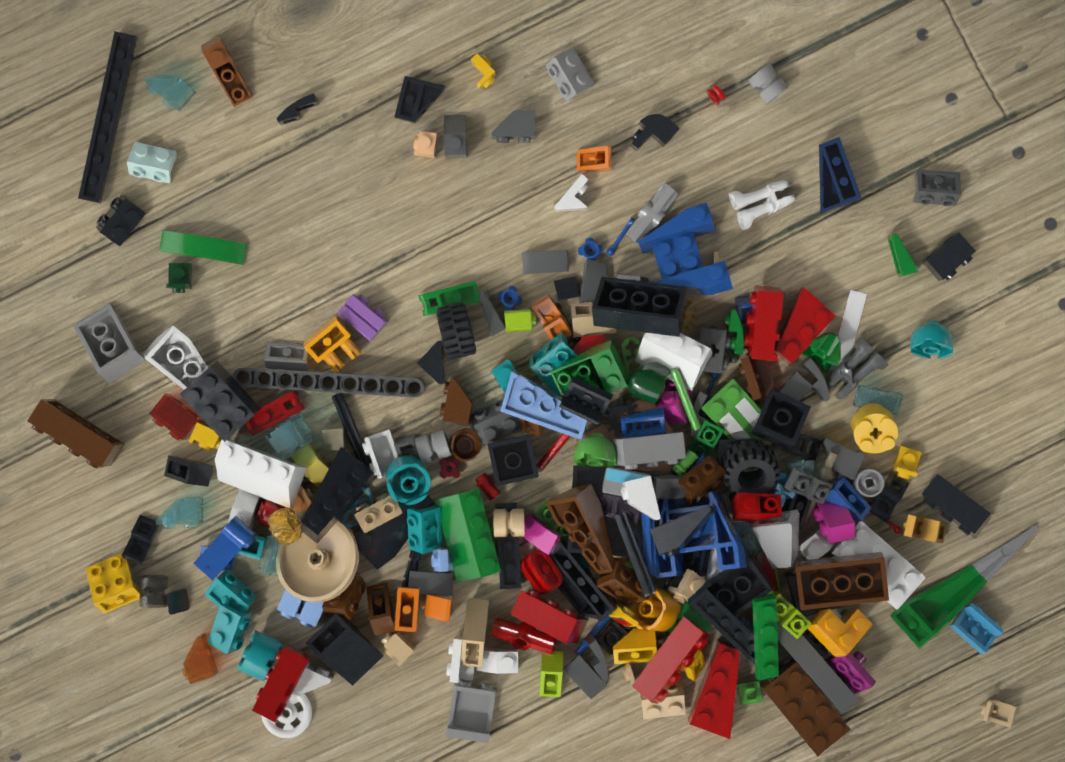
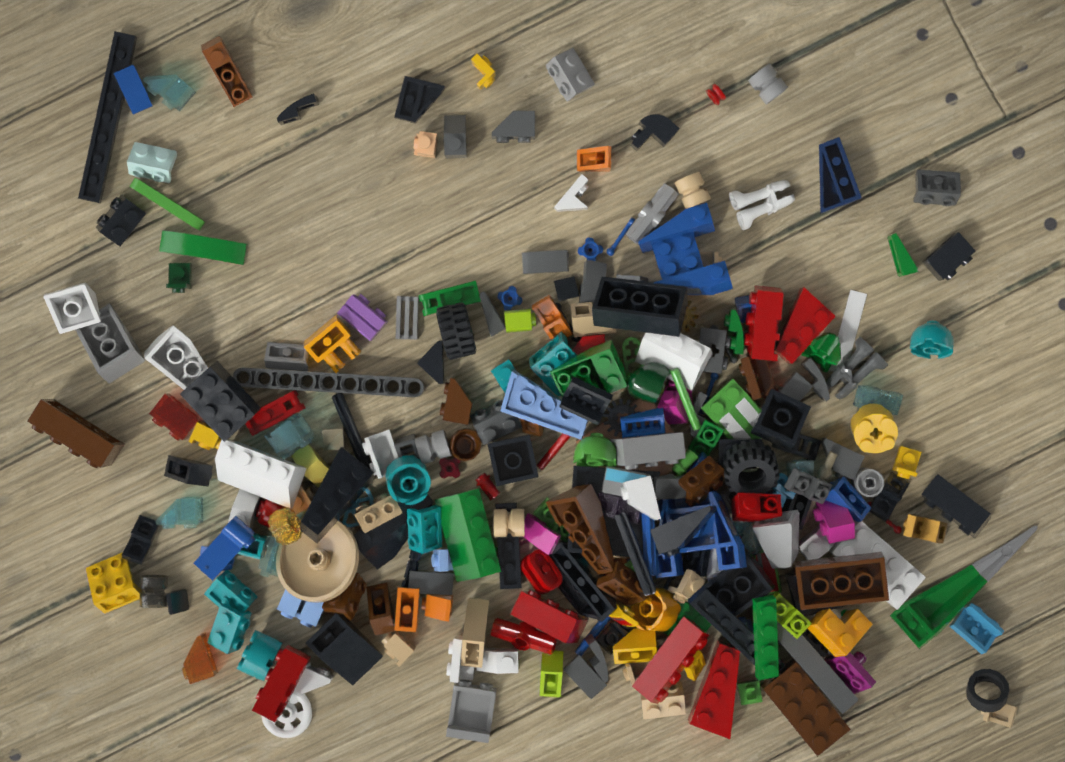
none -> white slope [43,283,101,334]
none -> blue slope [114,65,153,115]
none -> bright green beam [130,177,205,231]
none -> light grey tile [396,296,419,340]
none -> tan wheel [674,172,712,209]
none -> black tyre [966,669,1010,712]

